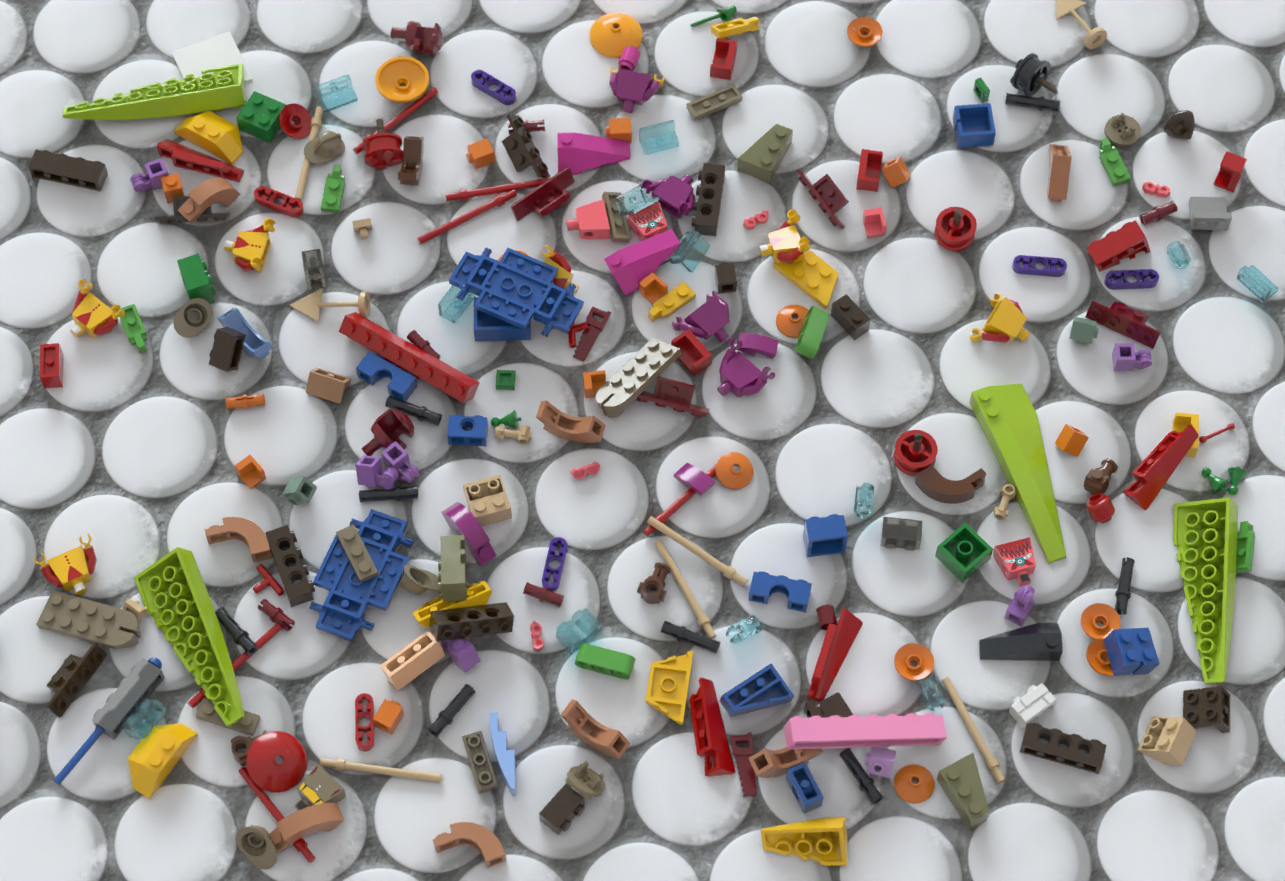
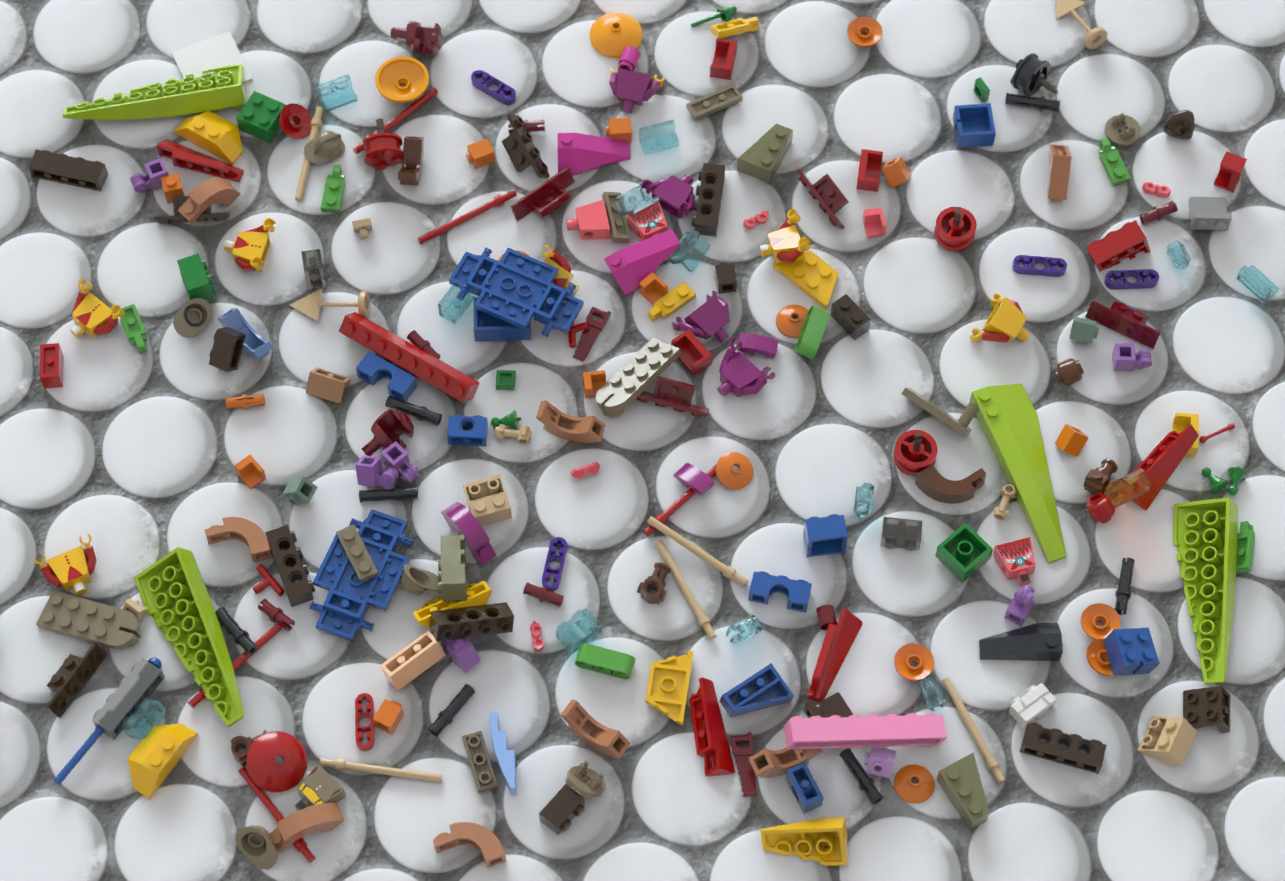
dark tan plate [196,698,261,736] -> none
red beam [254,186,304,218] -> none
red bar [445,177,551,201] -> none
black pin [661,620,721,654] -> none
none -> dark tan piece [902,388,979,436]
none -> reddish brown head [1054,358,1084,386]
none -> clear orange brick [1104,468,1151,509]

